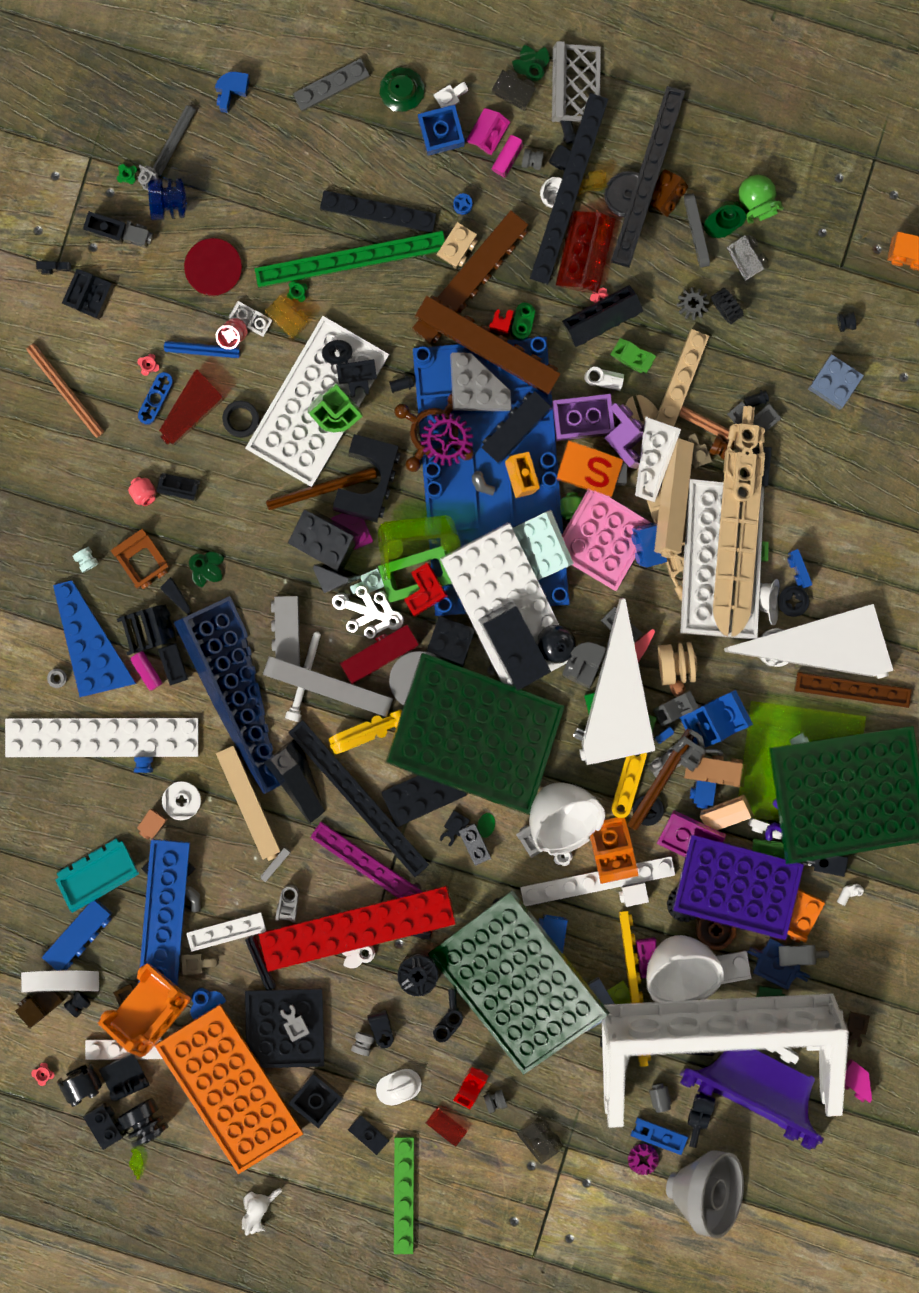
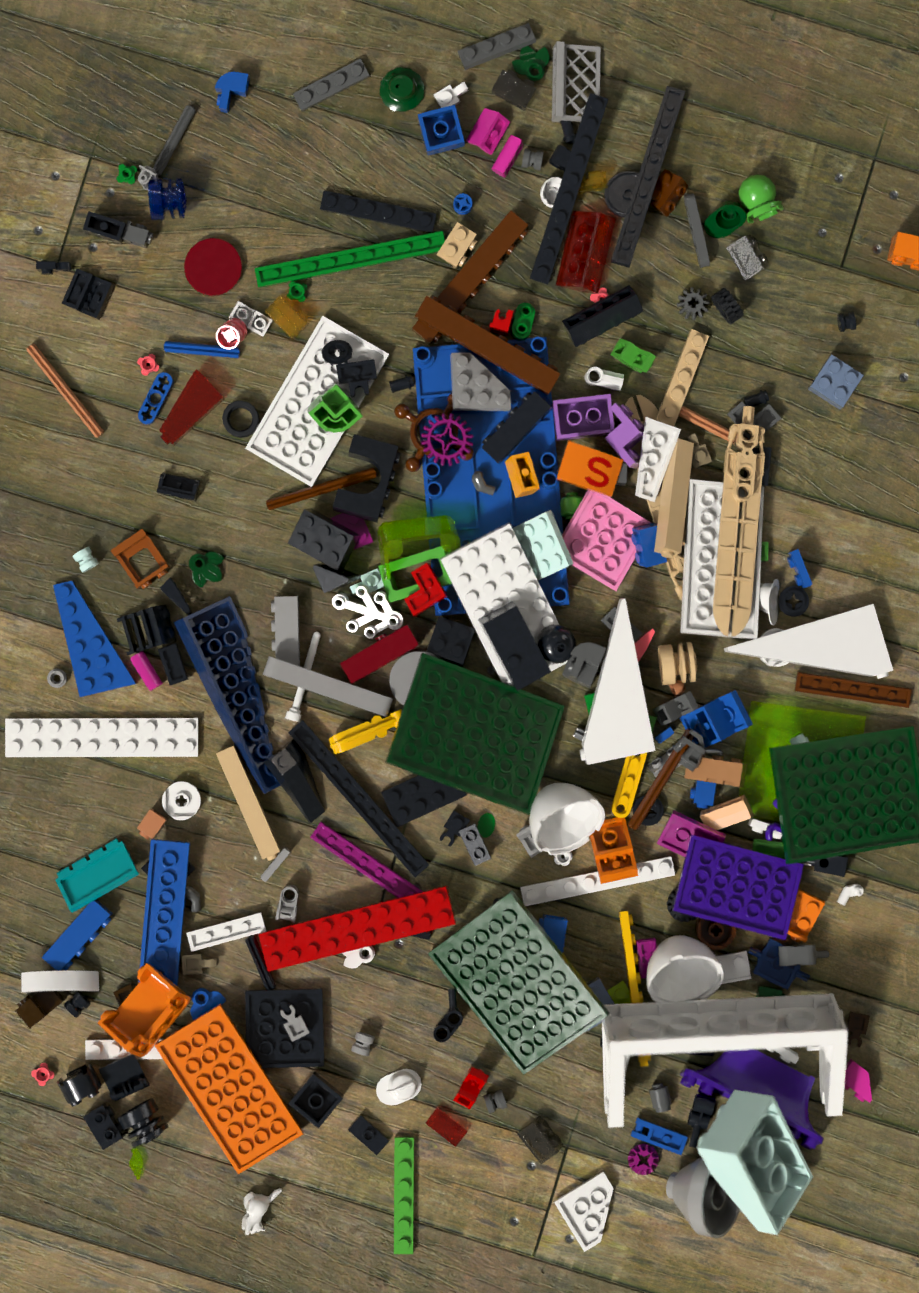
coral head [128,477,157,506] -> none
blue wheel [134,757,153,773] -> none
black piece [367,1009,394,1048] -> none
black wheel [398,953,438,996] -> none
white brick [619,882,649,907] -> none
reddish brown wheel [709,436,734,460] -> none
none -> dark grey plate [458,23,536,70]
none -> white plate [554,1171,614,1252]
none -> light aqua slope [697,1090,813,1235]

